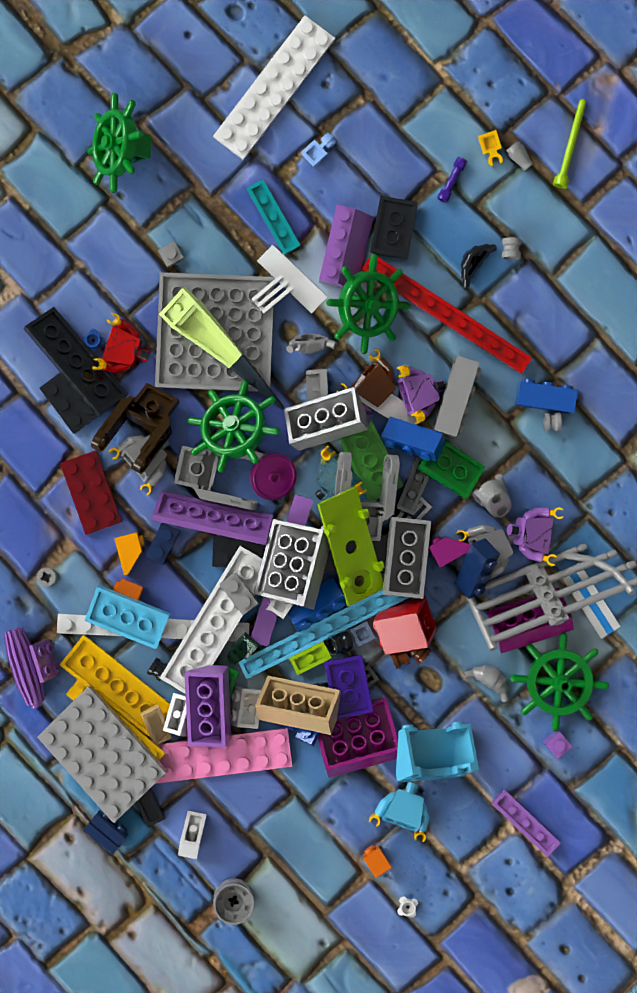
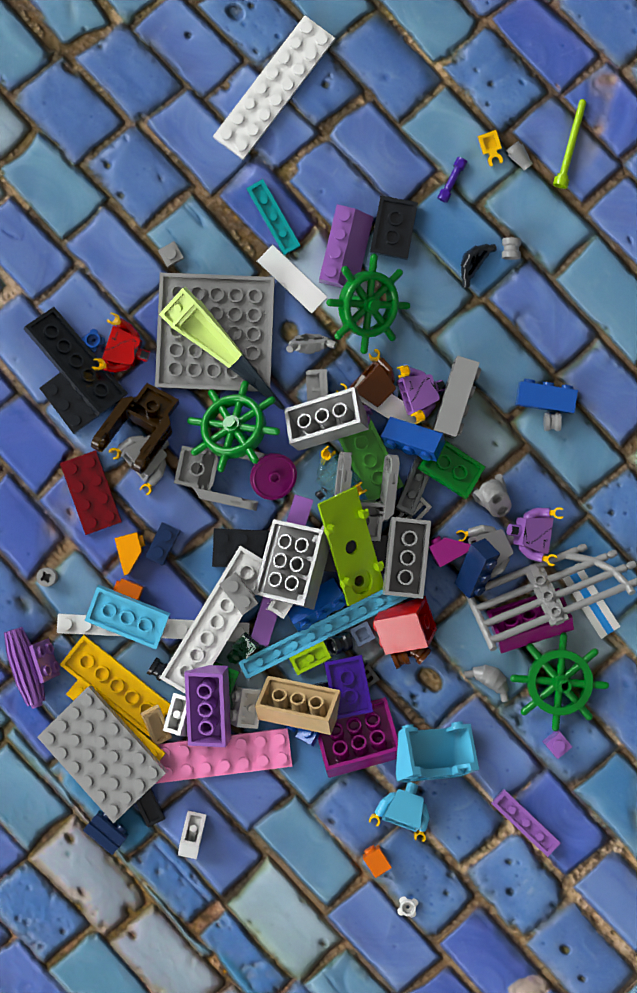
green piece [87,93,151,193] -> none
medium lavender plate [152,490,273,545] -> none
light grey wheel [213,878,254,925] -> none
white tile [252,274,293,314] -> none
light blue plate [301,133,336,168] -> none
red plate [361,253,532,374] -> none

